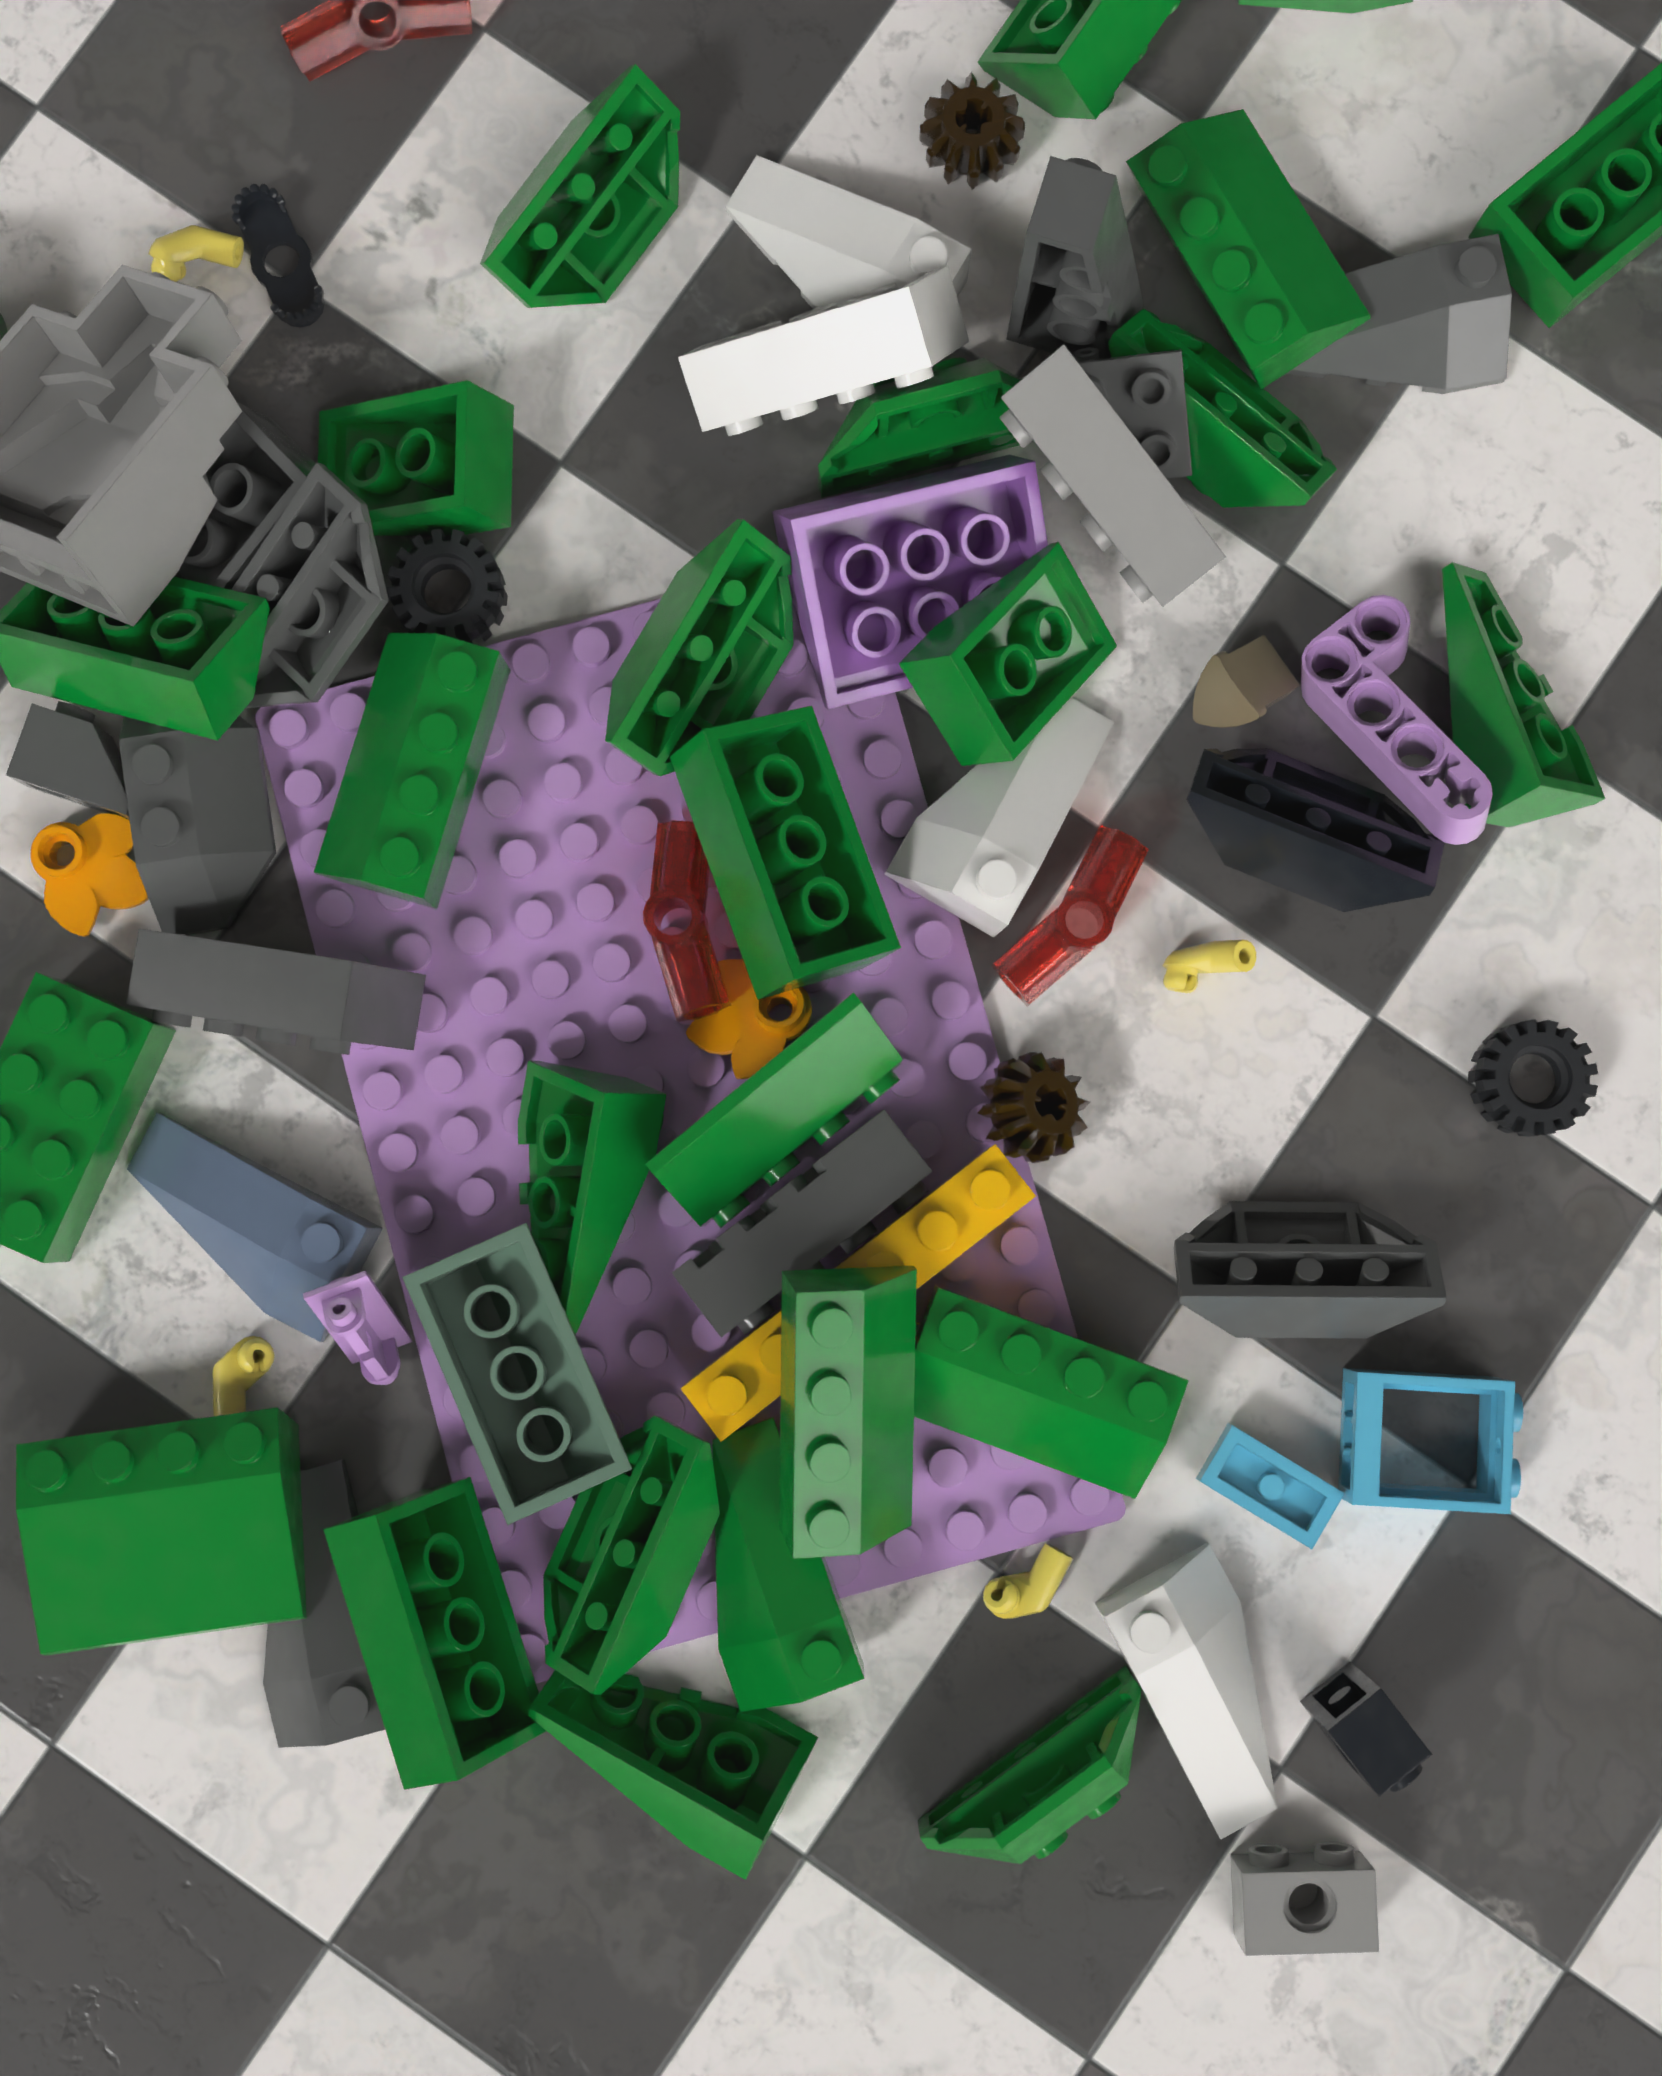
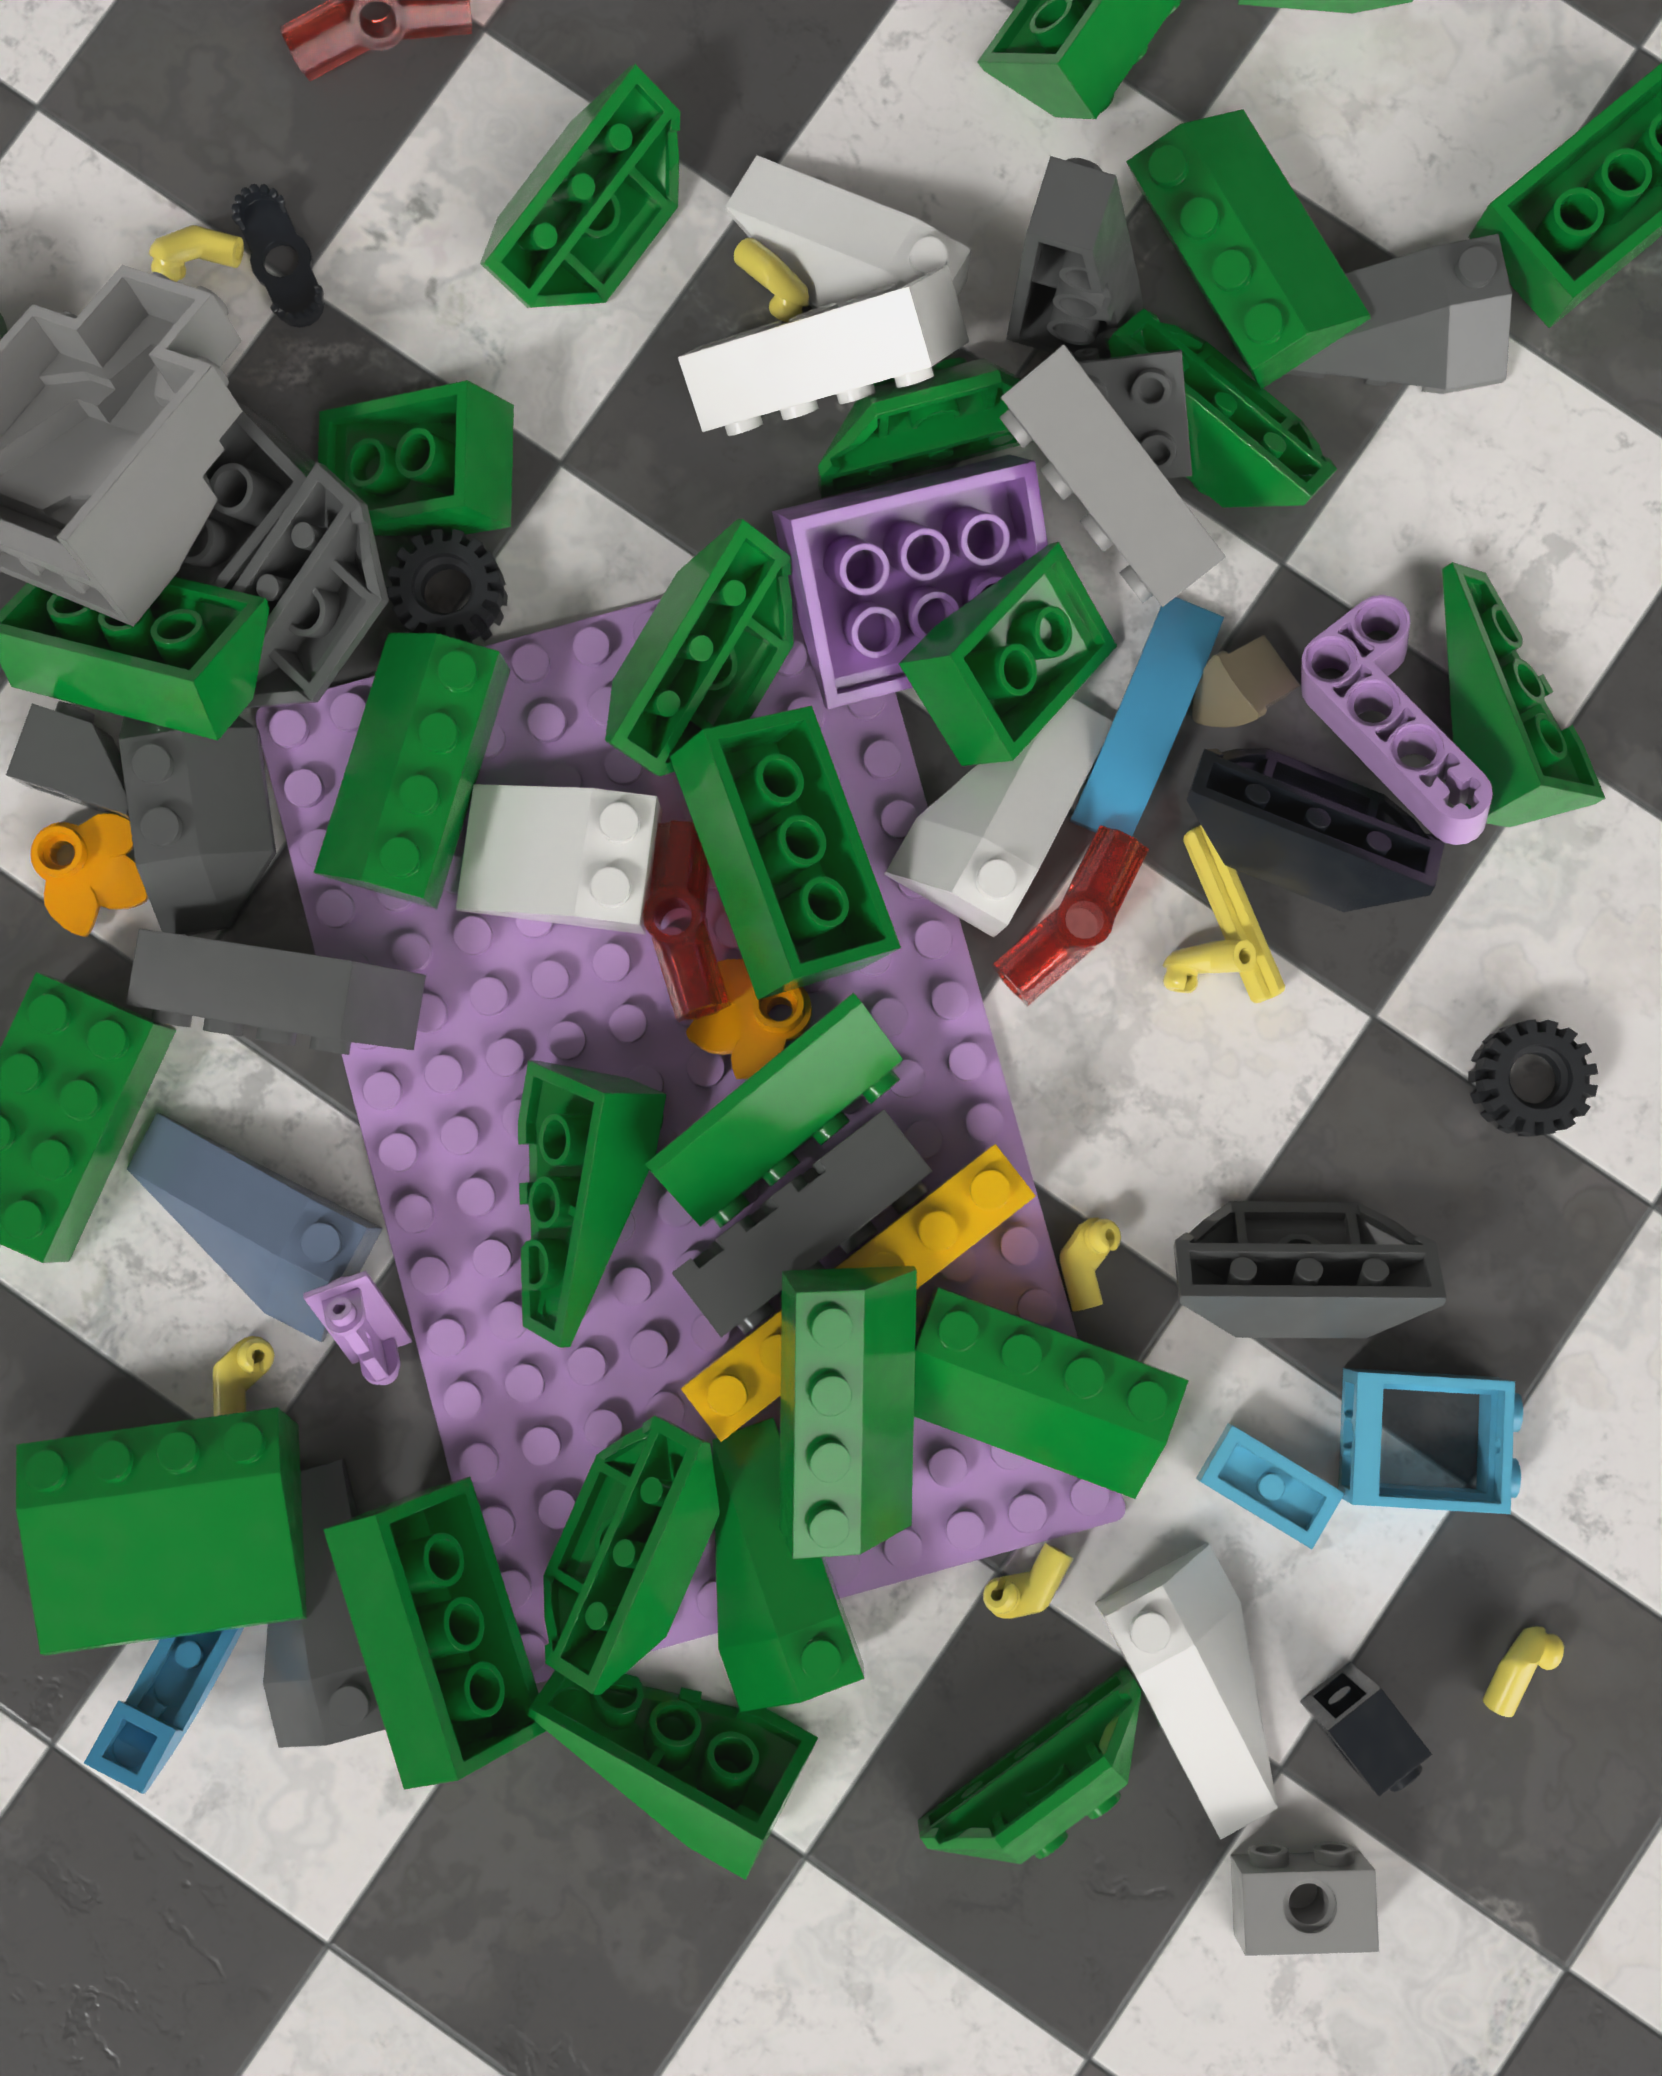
sand green slope [402,1223,632,1525] -> none
dark brown gear [919,72,1025,190] -> none
dark brown gear [977,1052,1090,1163] -> none
none -> dark azure slope [83,1627,244,1794]
none -> white slope [456,784,663,935]
none -> light yellow arm [734,238,809,323]
none -> light yellow arm [1060,1217,1121,1311]
none -> dark azure slope [1070,597,1224,846]
none -> light yellow axle [1183,825,1285,1003]
none -> light yellow arm [1483,1626,1564,1717]

